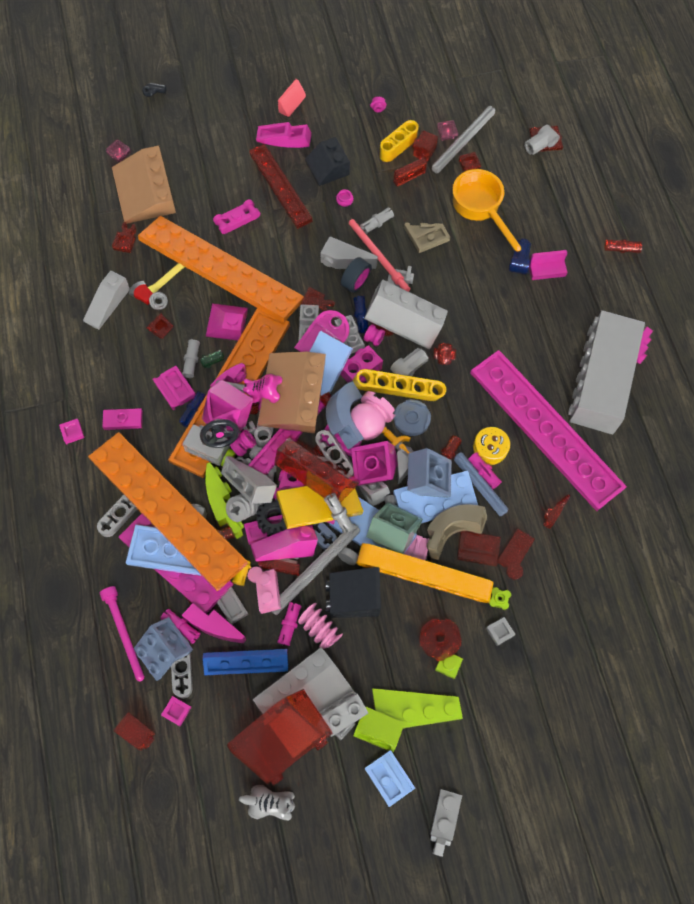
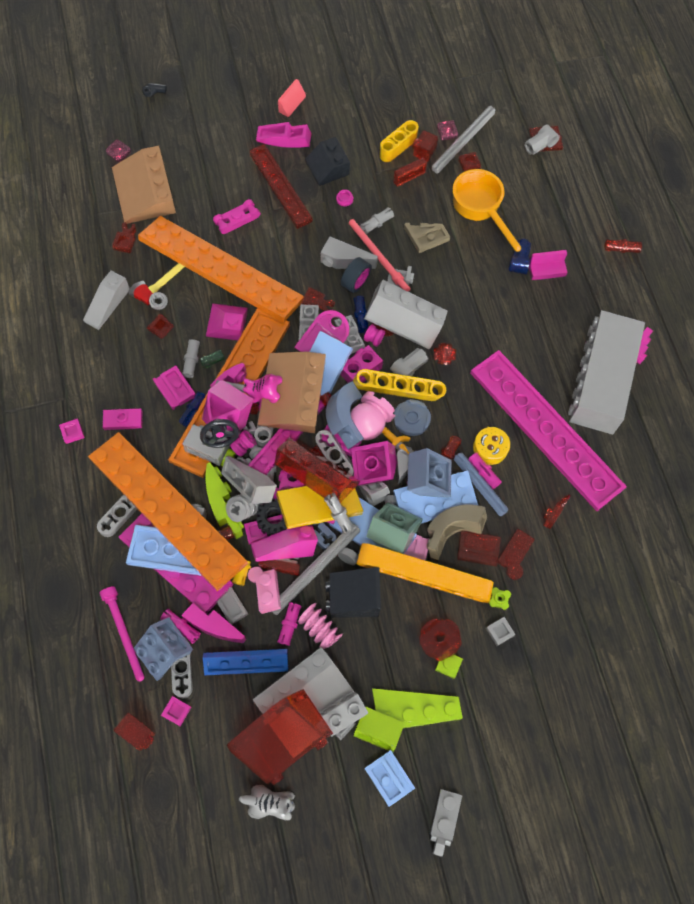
dark pink plate [370,97,386,112] -> none

